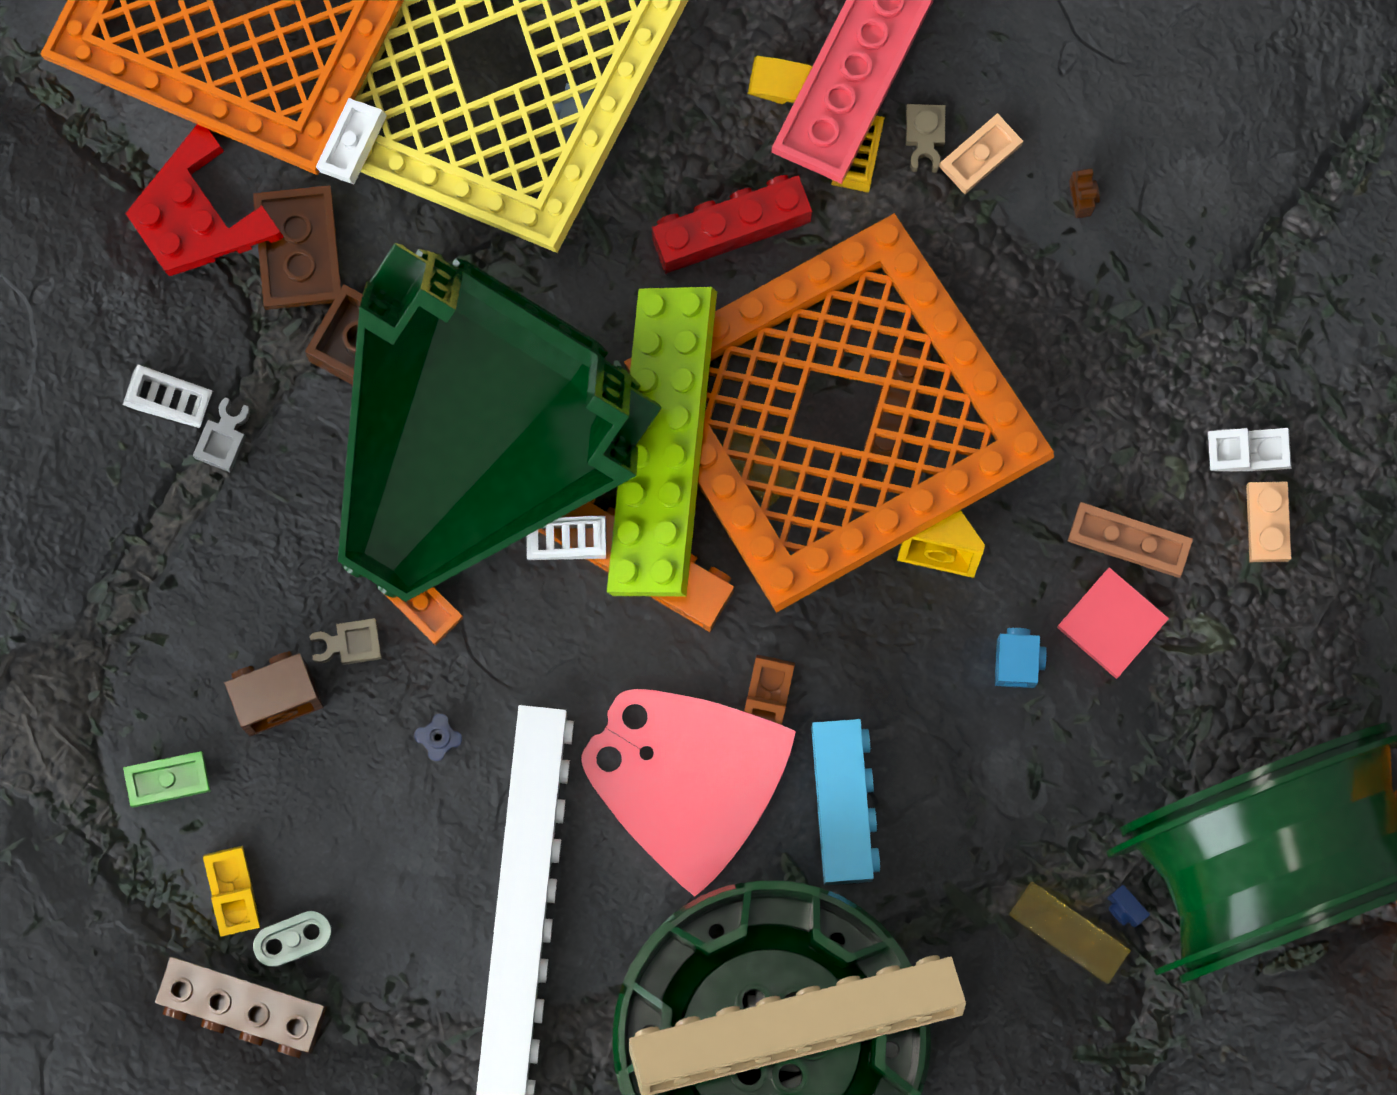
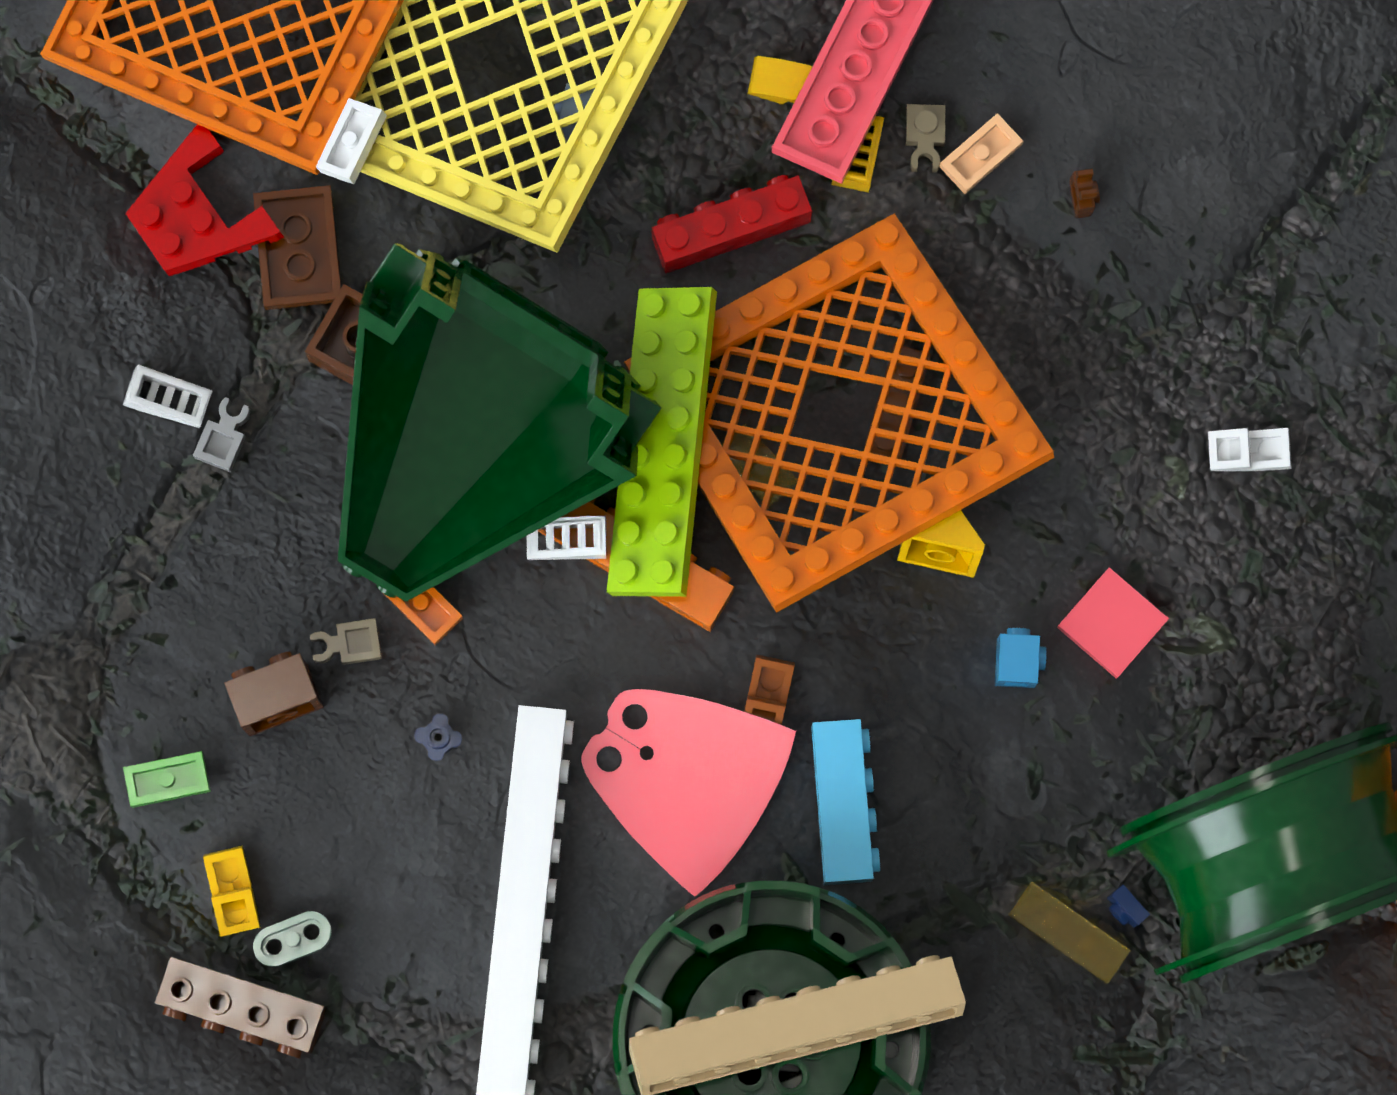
nougat plate [1067,502,1193,578] -> none
light nougat plate [1246,482,1291,562] -> none

